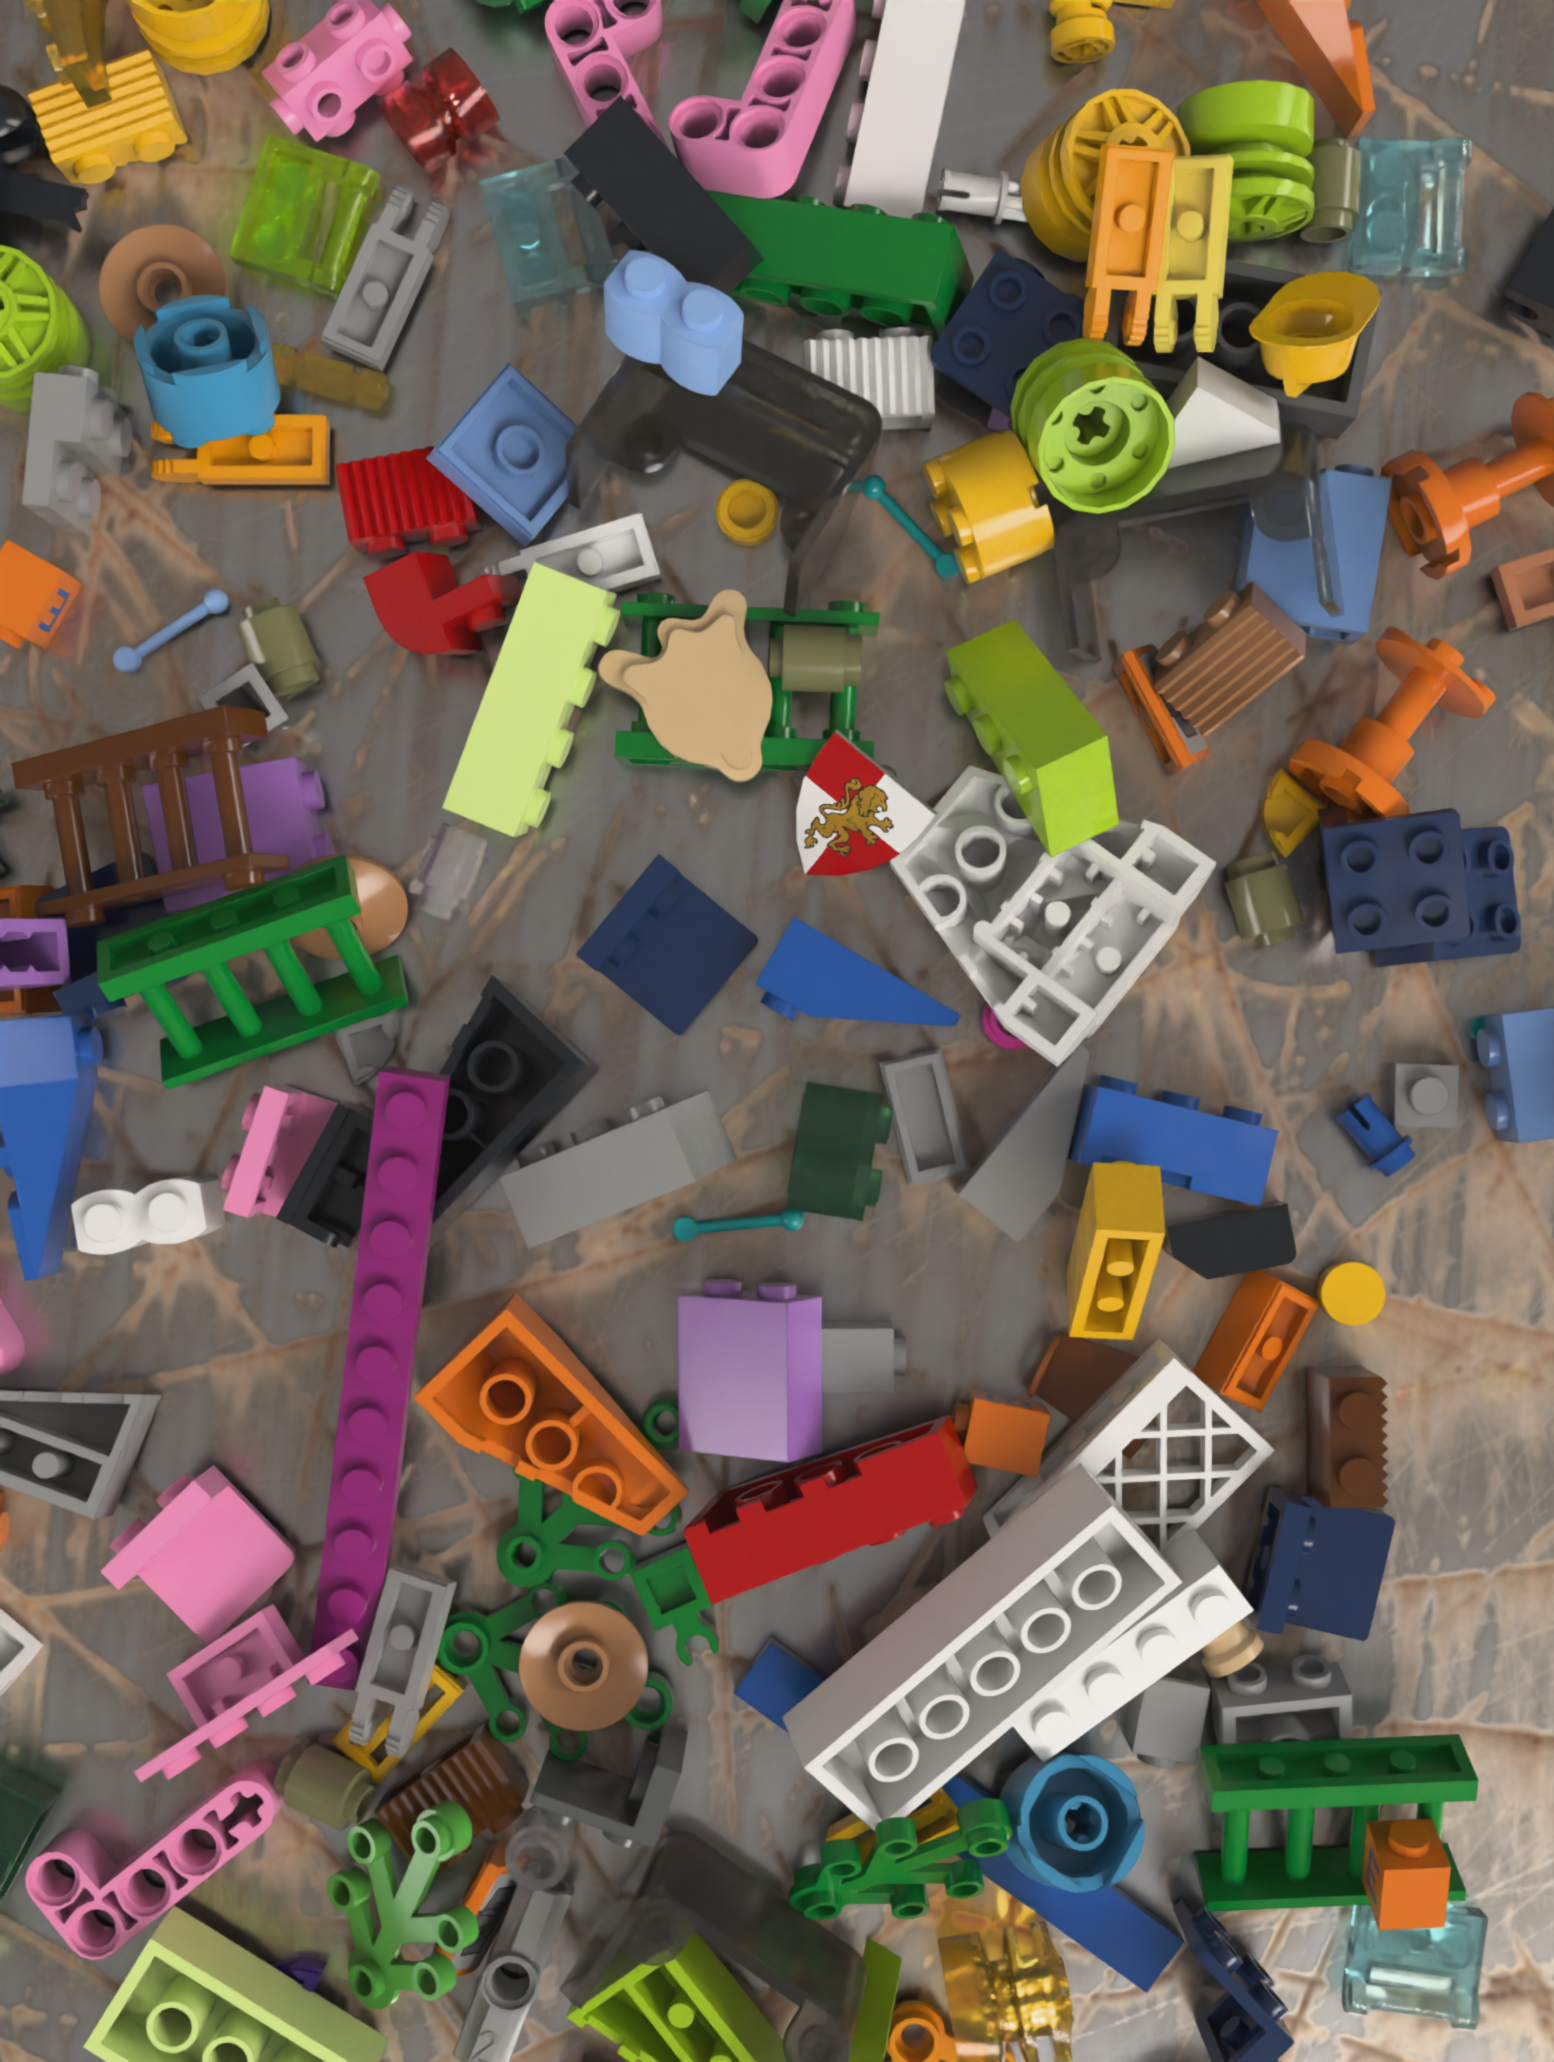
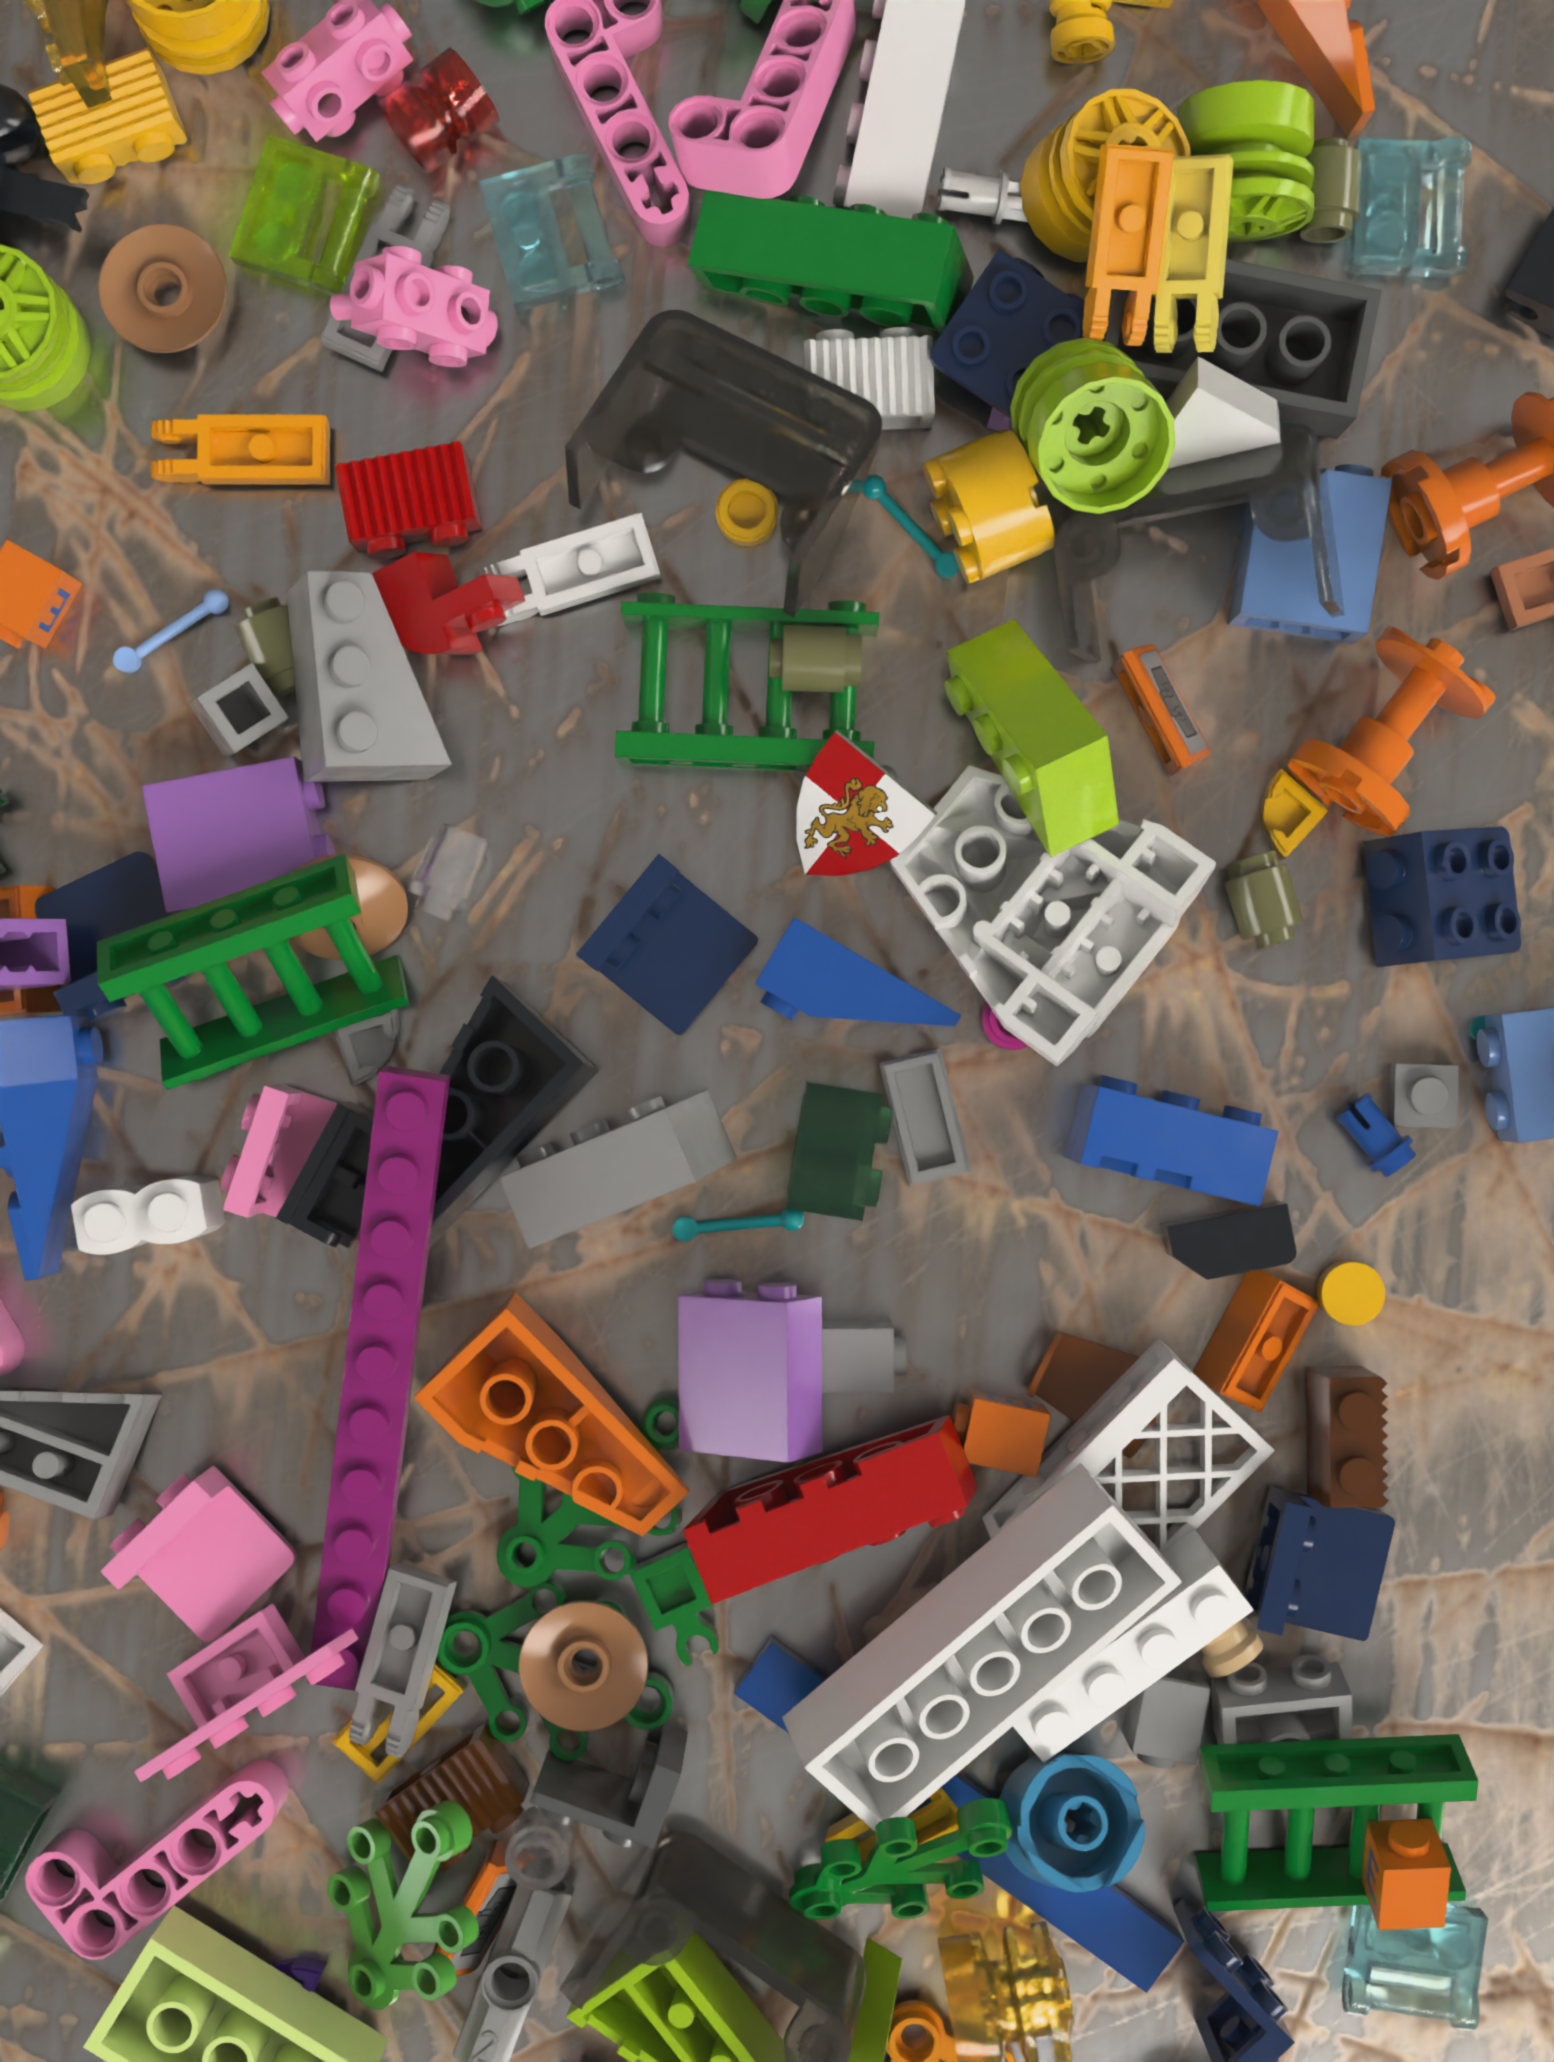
reddish brown fence [12,705,290,927] -> none
light grey plate [22,365,132,536] -> none
dark azure brick [133,295,281,448] -> none
clear yellow axle [271,343,389,411] -> none
olive brick [274,1744,375,1831] -> none
medium blue tile [426,362,605,547] -> none
yellowish green brick [442,562,620,837] -> none
black brick [563,95,764,295] -> none
tan tile [599,589,773,782] -> none
light blue brick [604,250,744,396] -> none
light grey slope [954,1044,1091,1243] -> none
yellow brick [1066,1161,1165,1340] -> none
medium nougat brick [1153,582,1306,737] -> none
yellow piece [1249,271,1381,398] -> none
dark blue bracket [1317,806,1470,954] -> none
none -> light grey wedge [286,570,452,782]
none -> bright pink brick [330,246,498,367]

